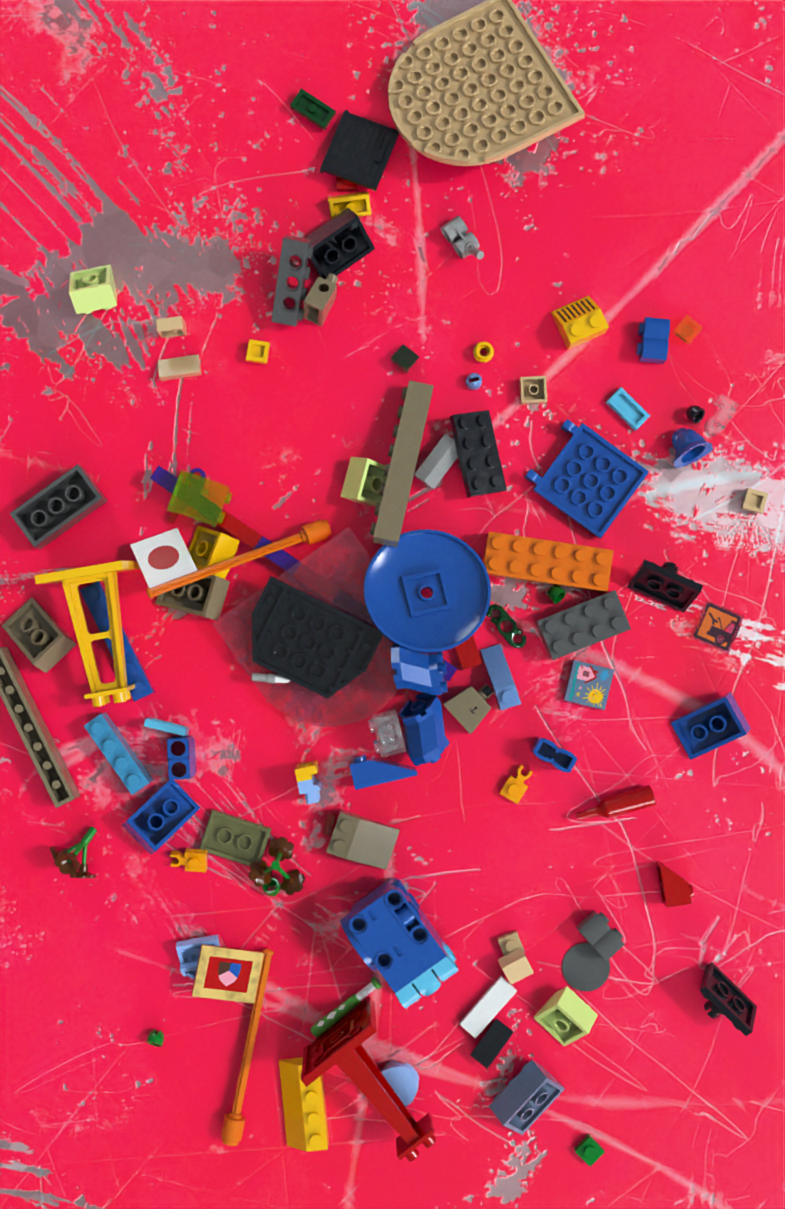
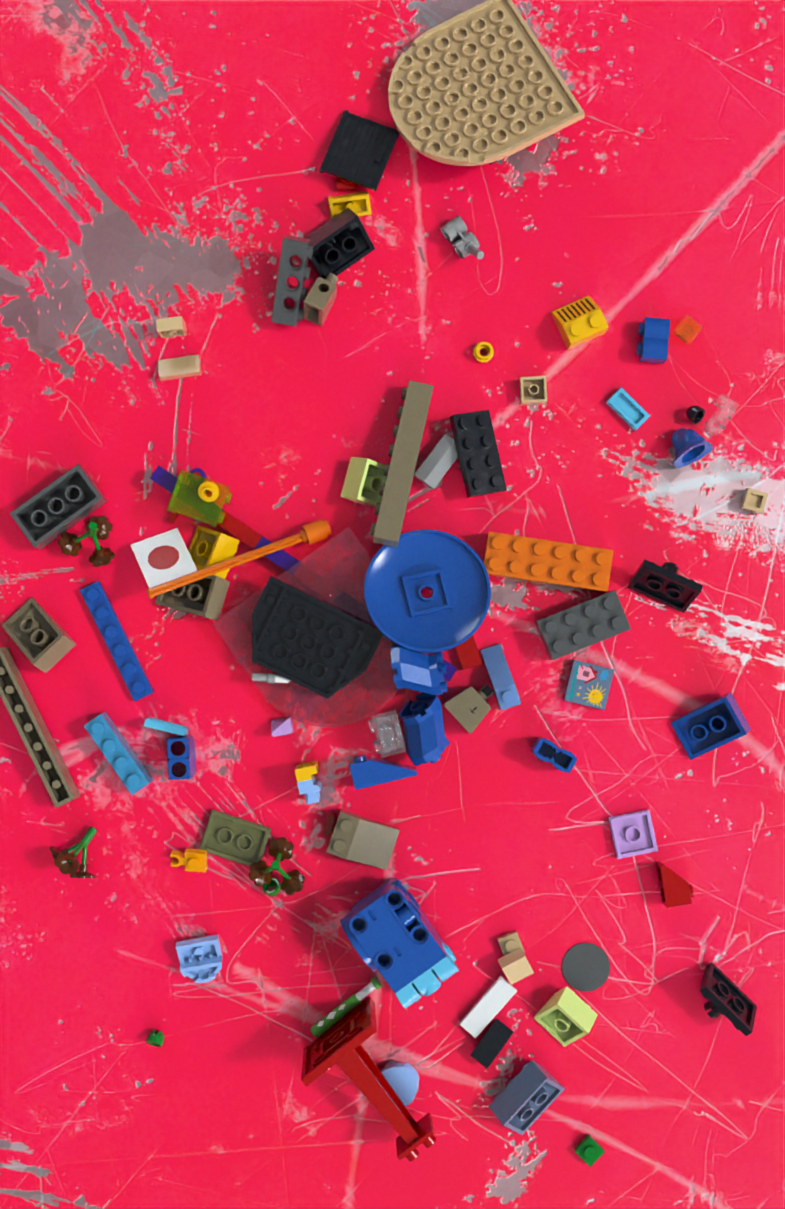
yellow piece [35,561,139,707] -> none
yellowish green slope [69,264,117,314] -> none
blue slope [122,780,200,855] -> none
flag [192,944,274,1146] -> none
yellow plate [246,339,270,364] -> none
yellow slope [279,1057,329,1152] -> none
dark green plate [290,88,336,131] -> none
slope [391,344,419,373] -> none
medium blue hinge [465,373,482,390] -> none
dark green piece [486,604,527,648] -> none
light orange plate [499,764,533,804] -> none
blue plate [524,419,649,539] -> none
green hinge [547,585,566,604] -> none
red piece [576,785,656,821] -> none
dark grey brick [576,910,625,962] -> none
clear pink piece [690,600,745,654] -> none
none -> reddish brown plant [58,515,115,567]
none -> yellow plate [198,481,219,502]
none -> lavender slope [271,716,294,737]
none -> lavender tile [608,809,658,859]

